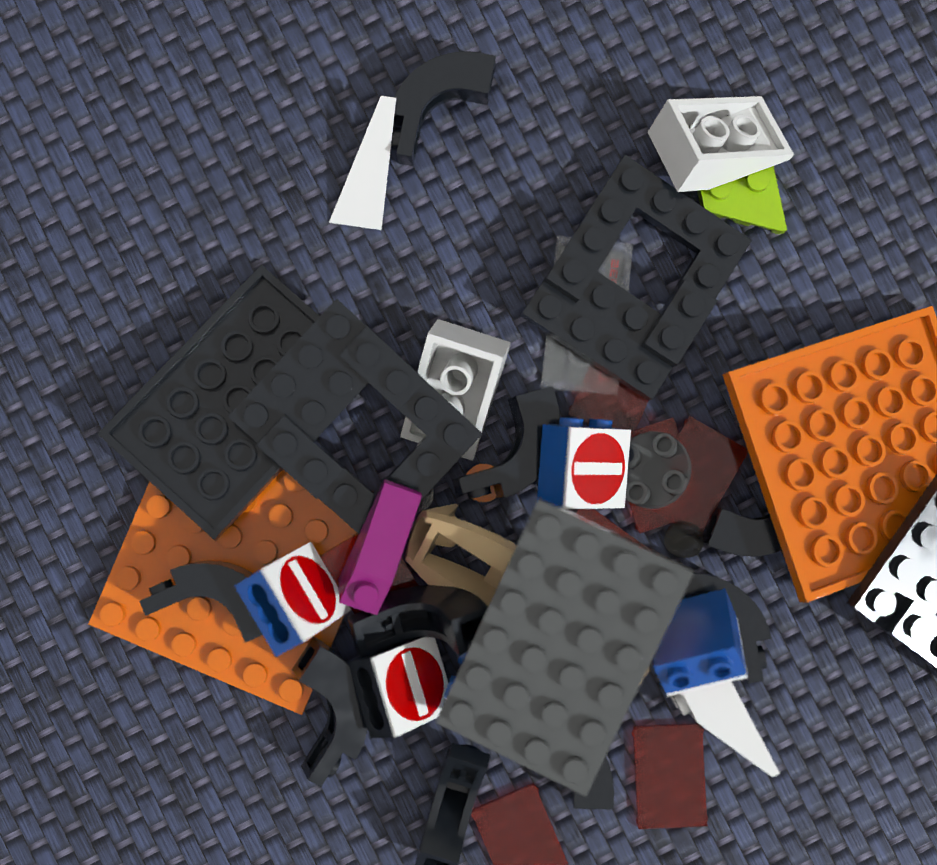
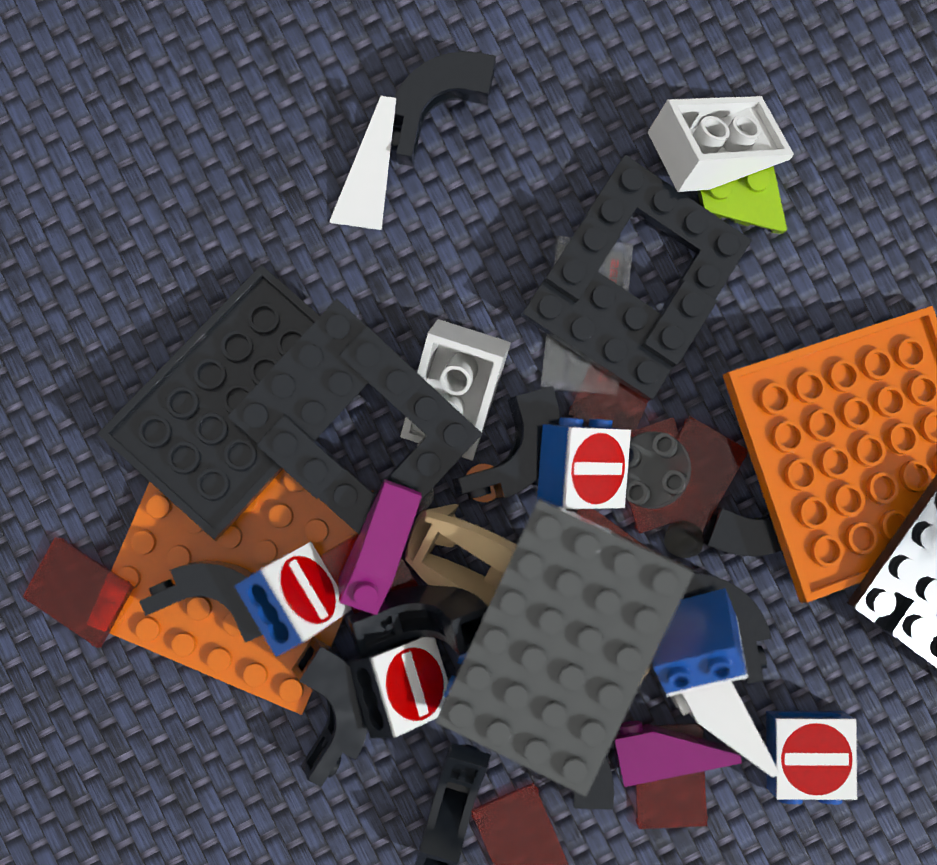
none -> clear red piece [23,537,135,648]
none -> magenta slope [613,720,742,787]
none -> piece [766,711,857,805]

